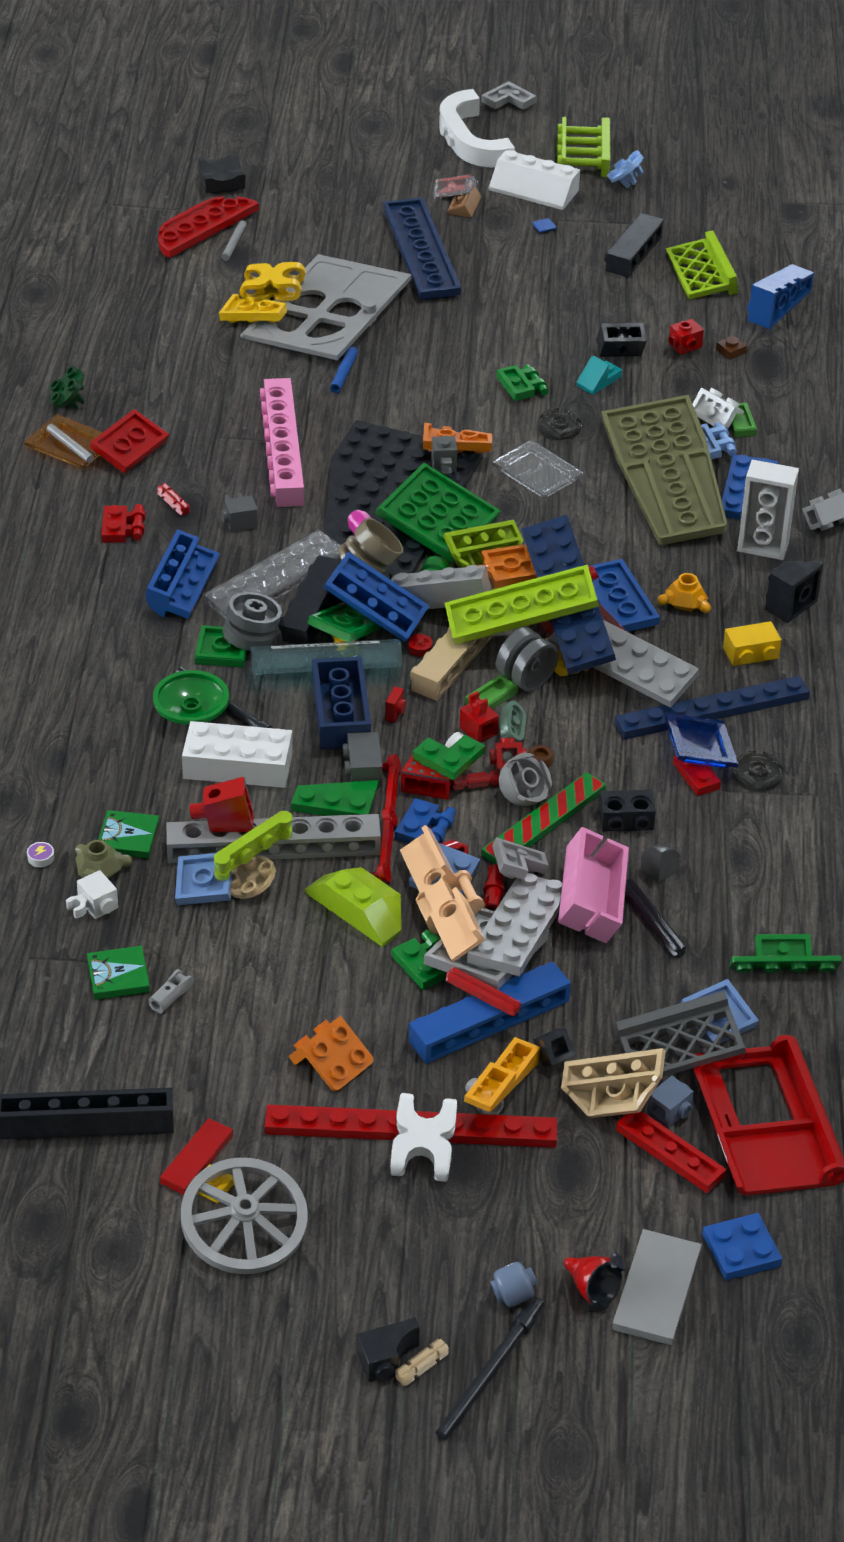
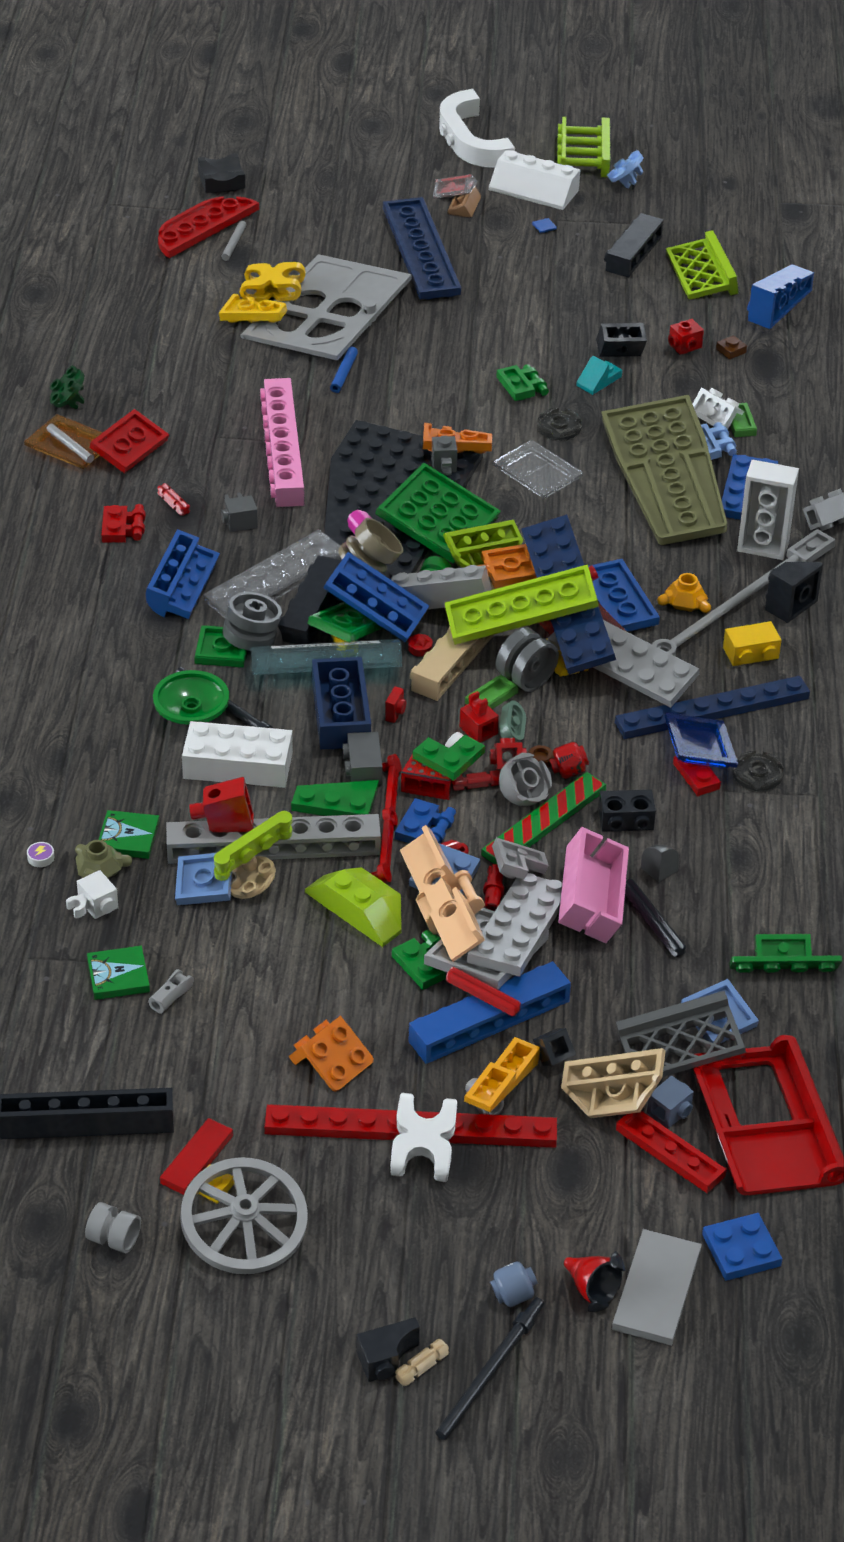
light grey plate [481,81,537,109] -> none
none -> light grey wheel [85,1202,141,1253]
none -> red head [549,742,589,779]
none -> light grey bar [652,529,835,656]

